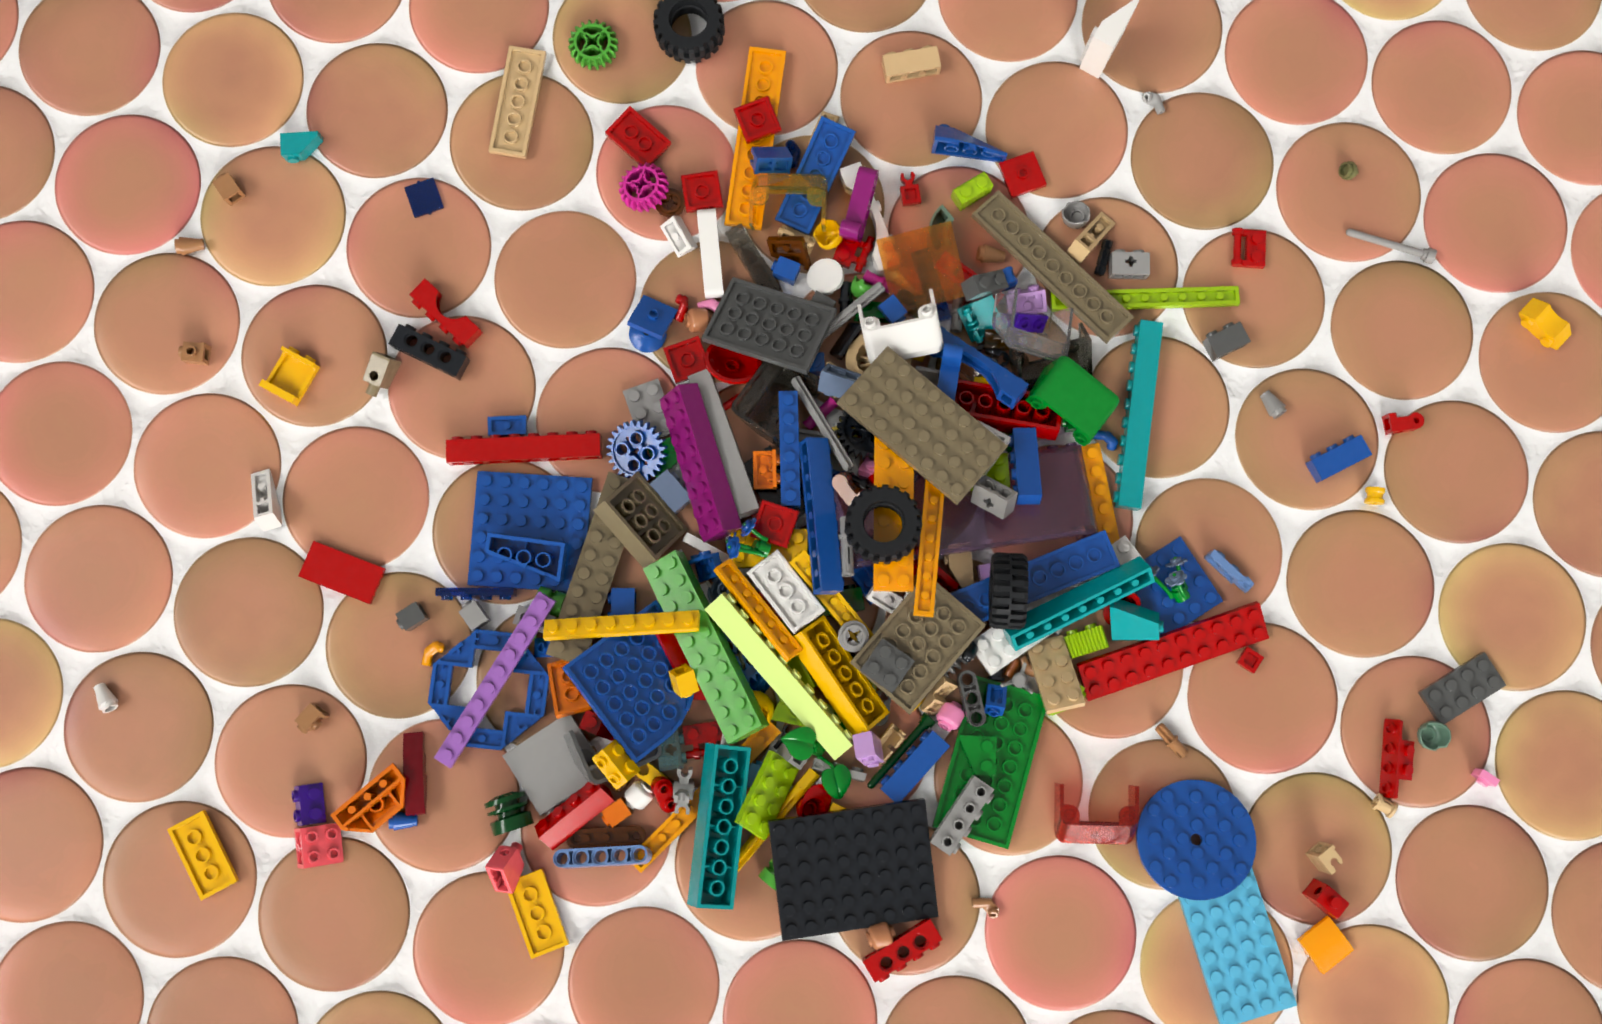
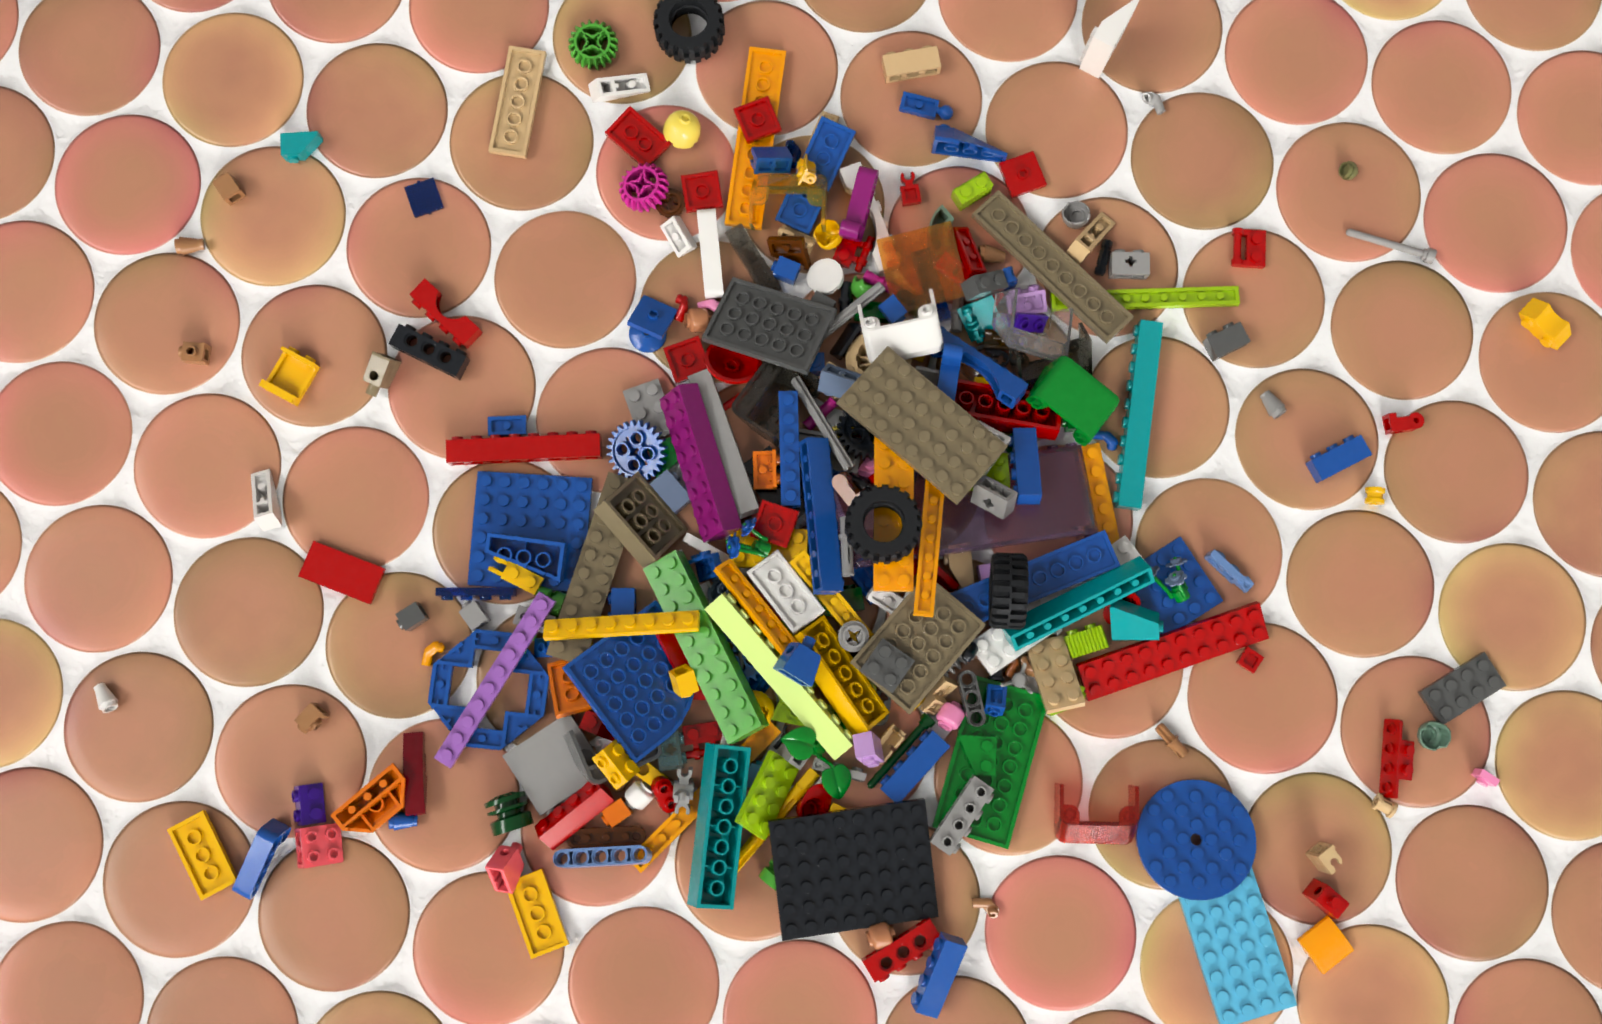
none -> beam [232,818,291,900]
none -> yellow hinge [487,556,545,596]
none -> white slope [588,73,651,103]
none -> light yellow cylinder [663,110,701,149]
none -> blue torso [773,636,821,687]
none -> yellow hinge [796,154,816,185]
none -> blue plate [899,91,953,120]
none -> blue brick [911,931,968,1019]
none -> red tile [950,227,987,276]

